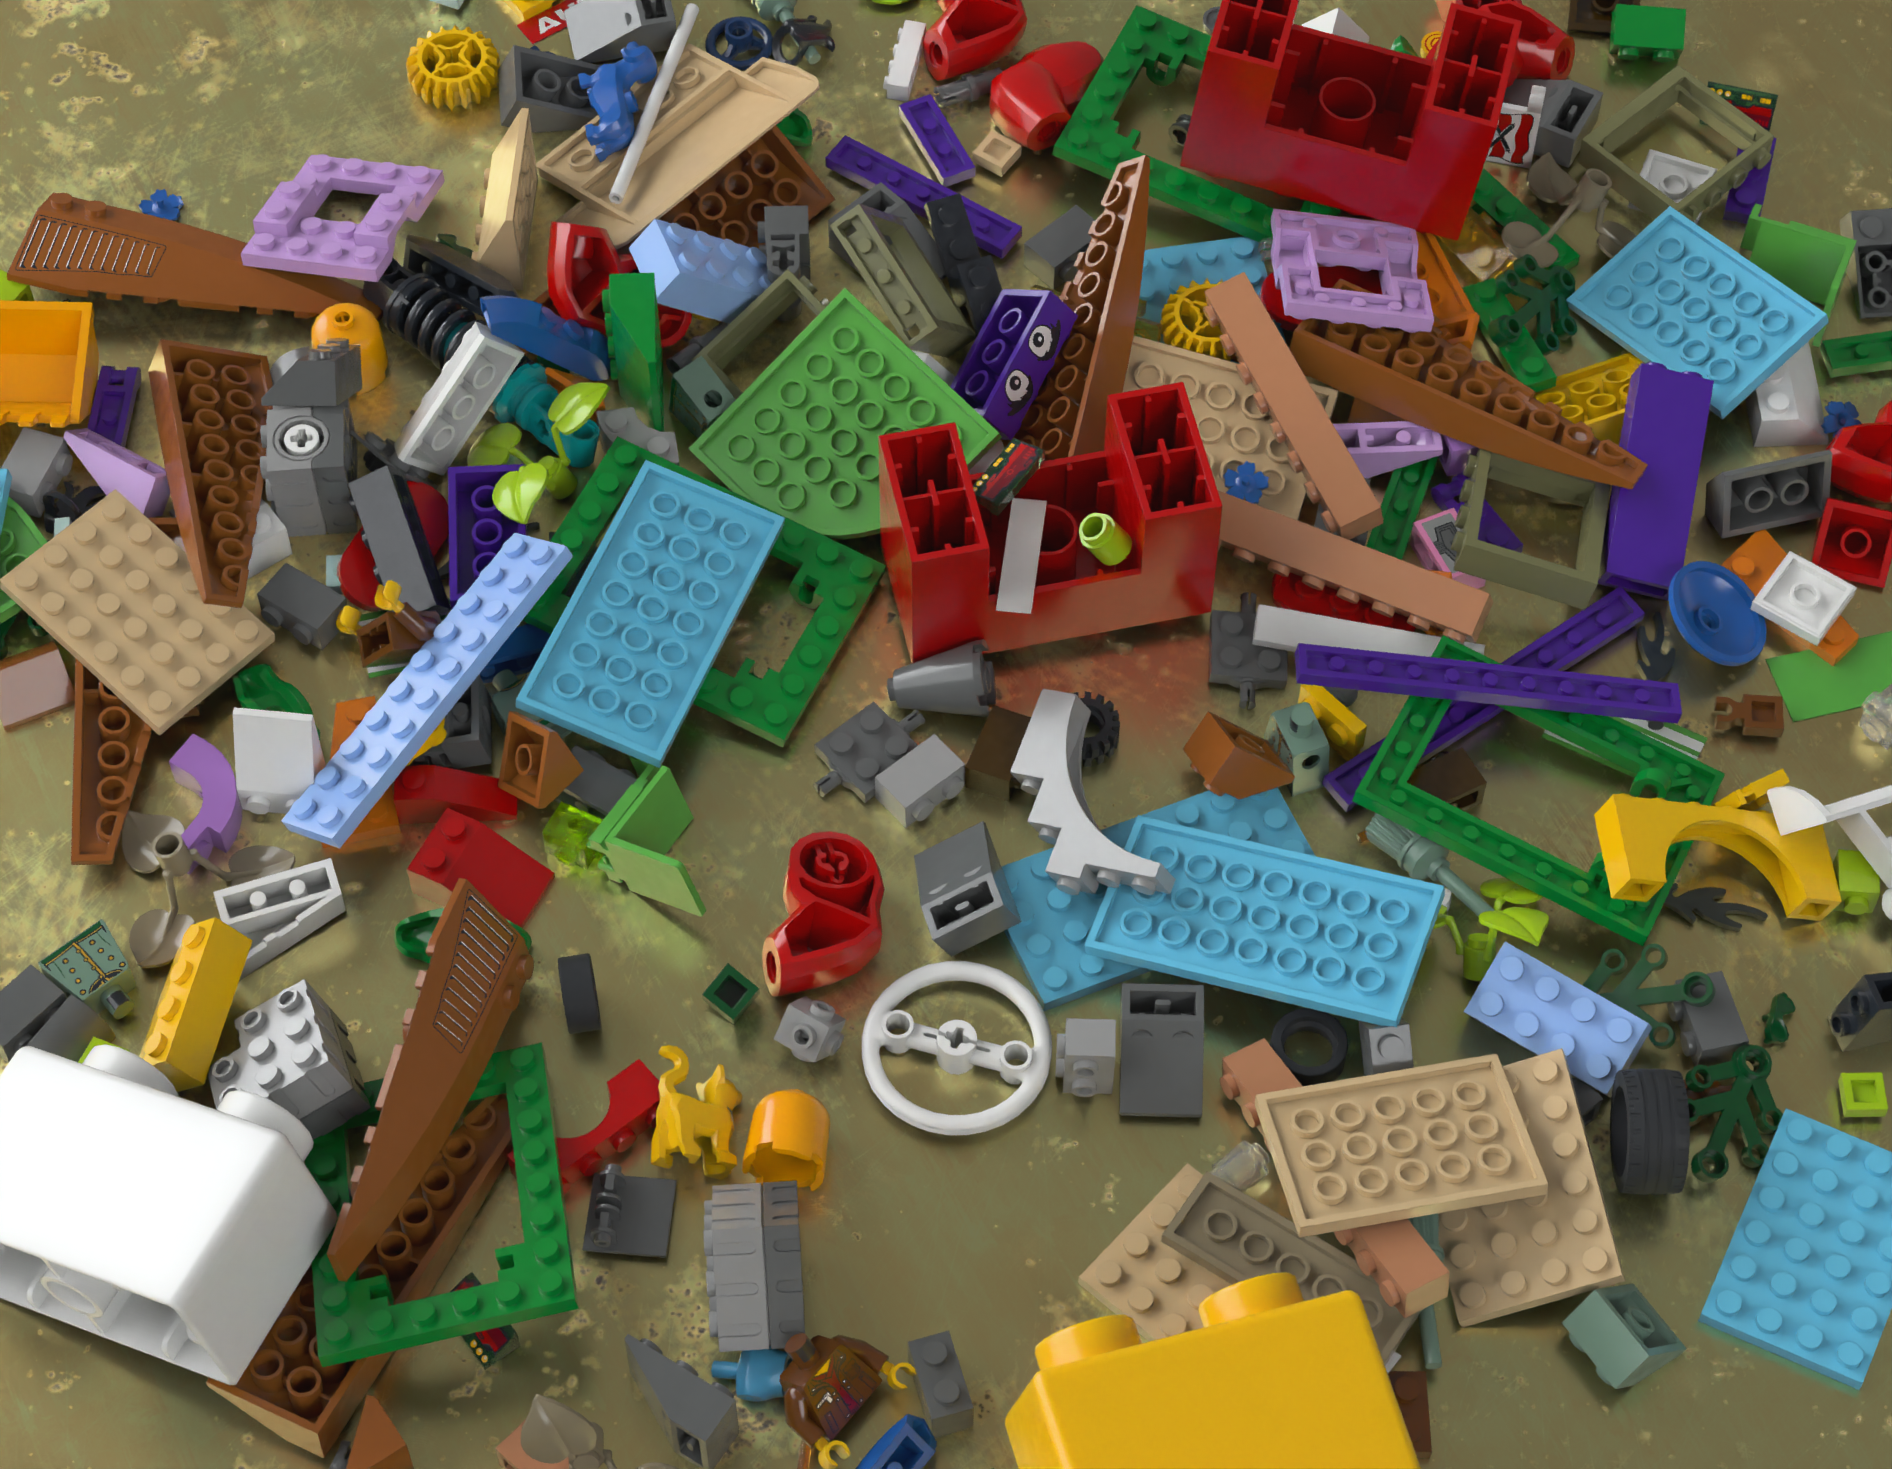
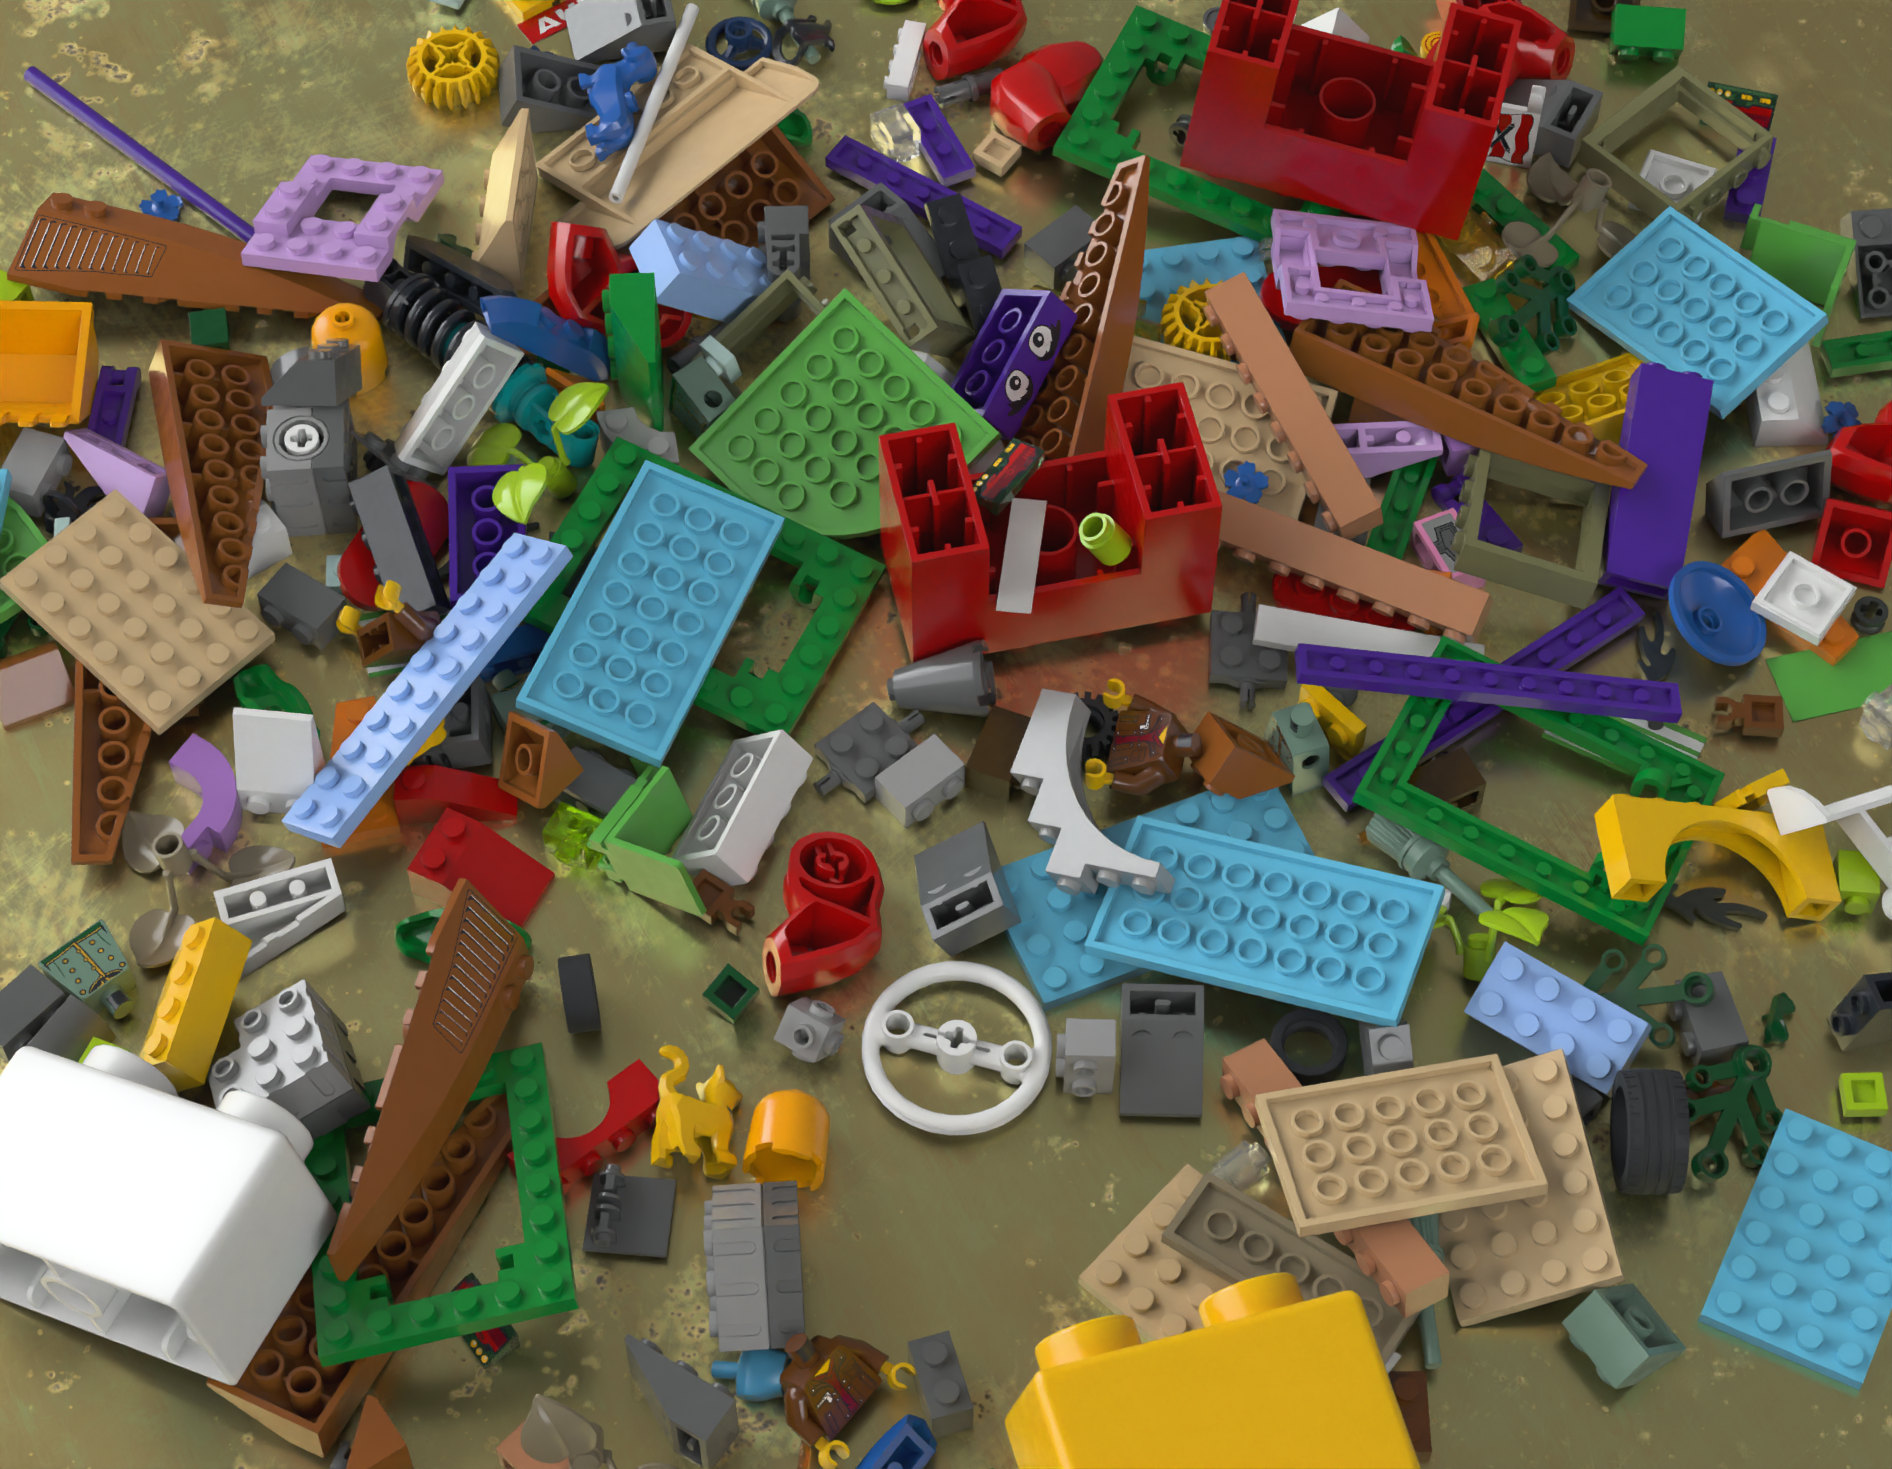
none -> dark purple piece [24,66,255,243]
none -> dark green brick [188,307,233,351]
none -> white slope [671,729,813,886]
none -> reddish brown plate [692,868,755,936]
none -> light aqua plate [699,335,742,384]
none -> clear brick [870,102,921,163]
none -> reddish brown torso [1084,678,1203,796]
none -> pearl dark grey bush [1851,596,1889,635]

